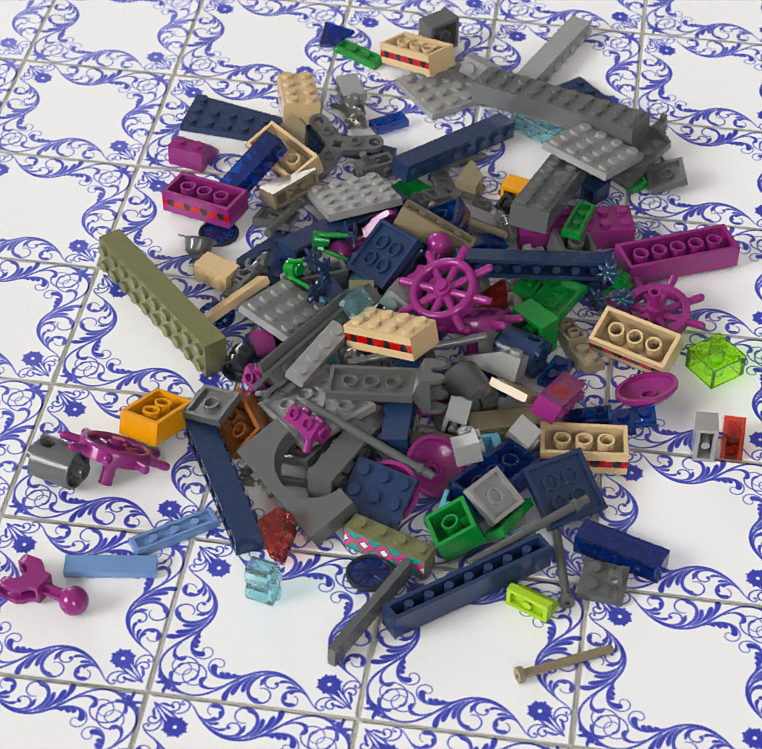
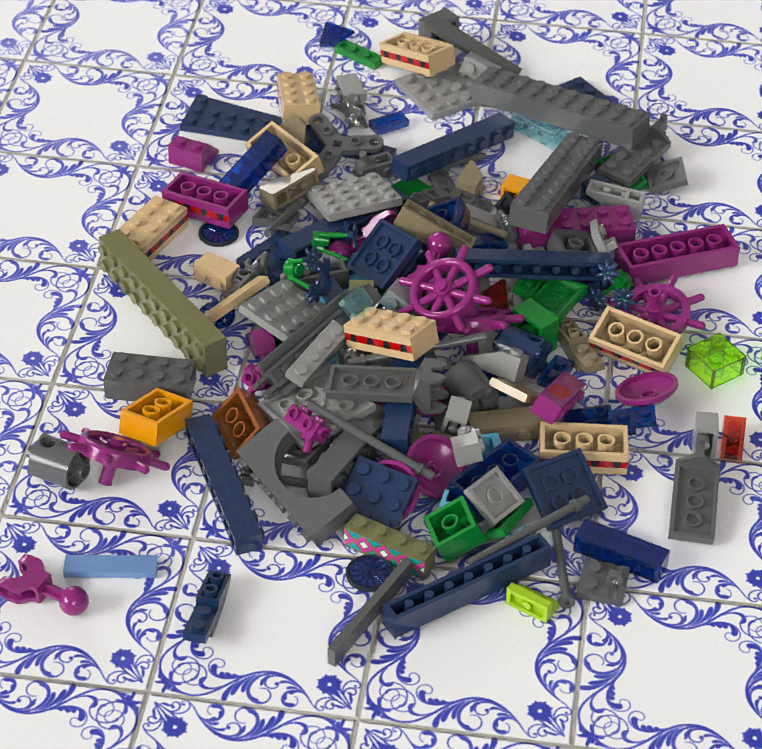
medium blue tile [128,507,220,555] -> none
dark grey piece [178,234,217,260] -> none
dark grey hinge [182,384,242,427] -> none
black wheel [221,343,257,382] -> none
clear light blue brick [244,556,283,606] -> none
clear red slope [257,507,297,564] -> none
light grey brick [503,414,542,454] -> none
dark tan bar [514,644,614,684] -> none
light grey brick [517,15,591,82] -> none
light grey plate [542,123,644,181] -> none
green tile [561,201,596,241] -> none
none -> dark grey brick [103,352,197,401]
none -> tan brick [119,195,188,261]
none -> dark blue slope [183,570,231,644]
none -> dark grey tile [424,13,522,75]
none -> light grey slope [586,179,646,221]
none -> light grey hinge [590,219,618,258]
none -> dark grey hinge [668,434,720,545]

